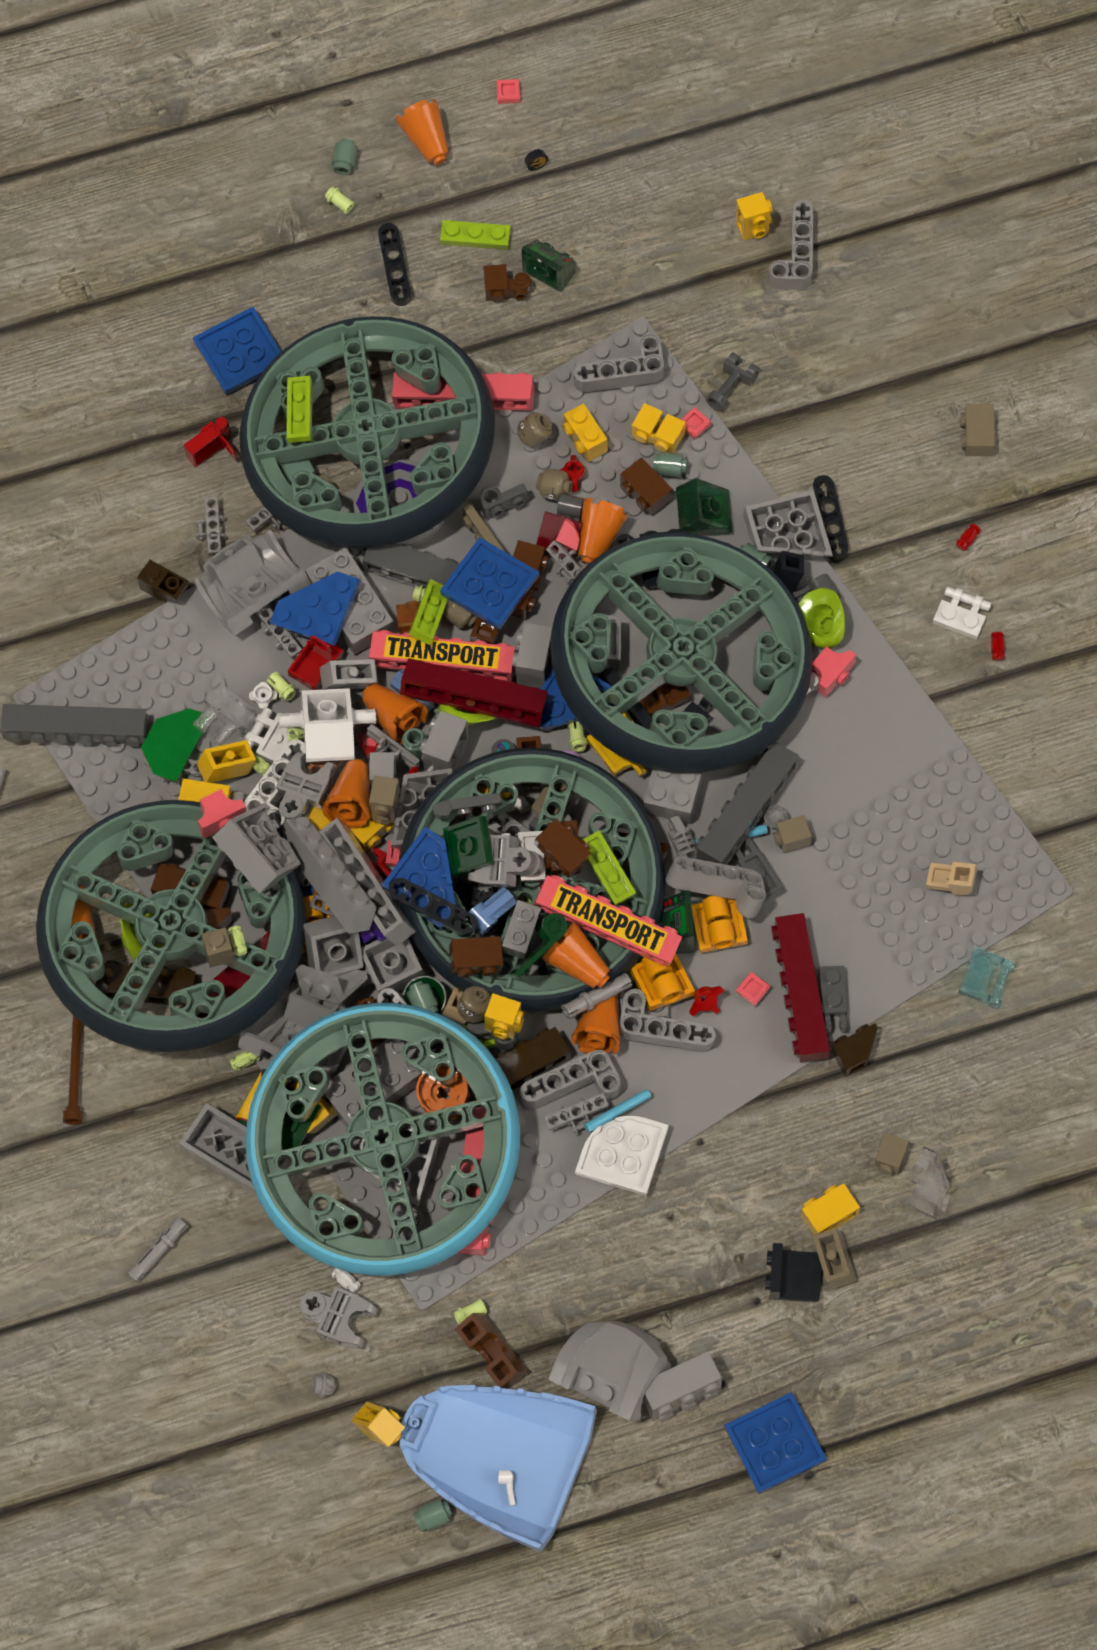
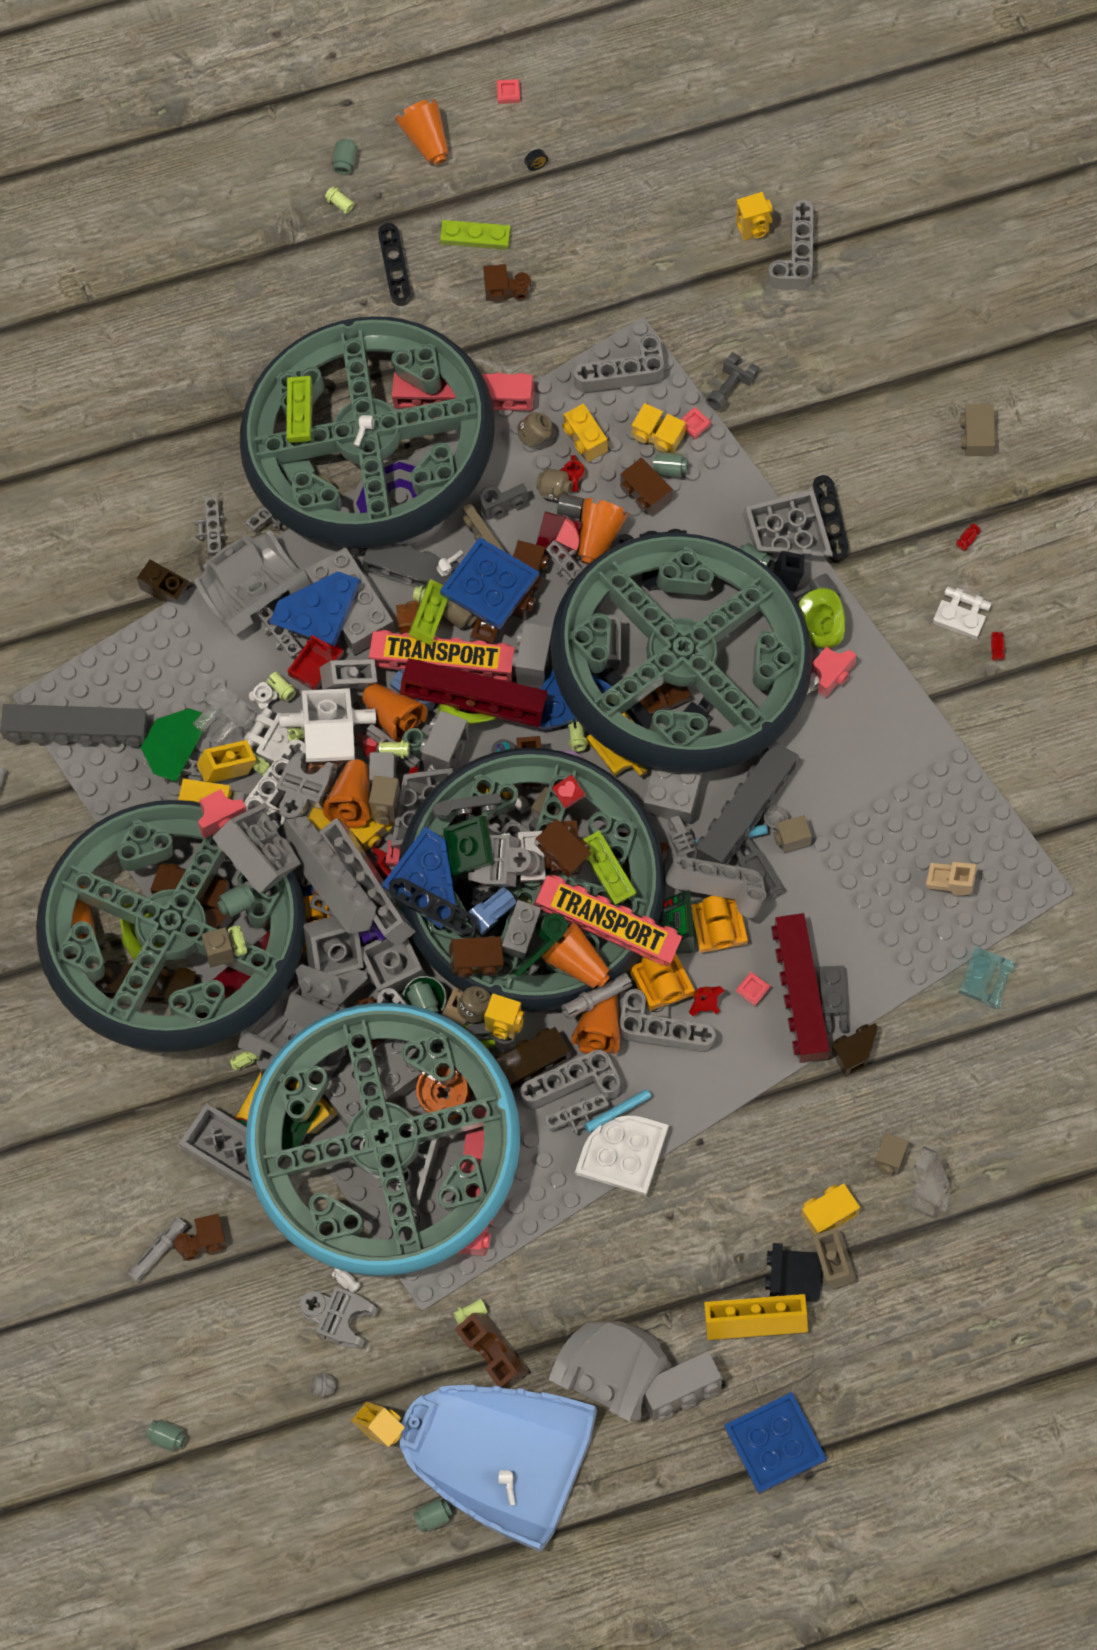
reddish brown piece [63,1016,83,1125] -> none
red piece [183,417,238,468] -> none
blue plate [192,307,281,395] -> none
clear green slope [521,240,576,292] -> none
clear green slope [676,478,732,536] -> none
none -> sand green brick [146,1420,186,1452]
none -> reddish brown brick [174,1213,227,1261]
none -> sand green brick [217,885,255,918]
none -> white hand [353,415,375,447]
none -> yellowish green pin [379,740,410,759]
none -> white hand [437,550,464,577]
none -> tile [552,774,586,809]
none -> yellow brick [704,1294,808,1340]

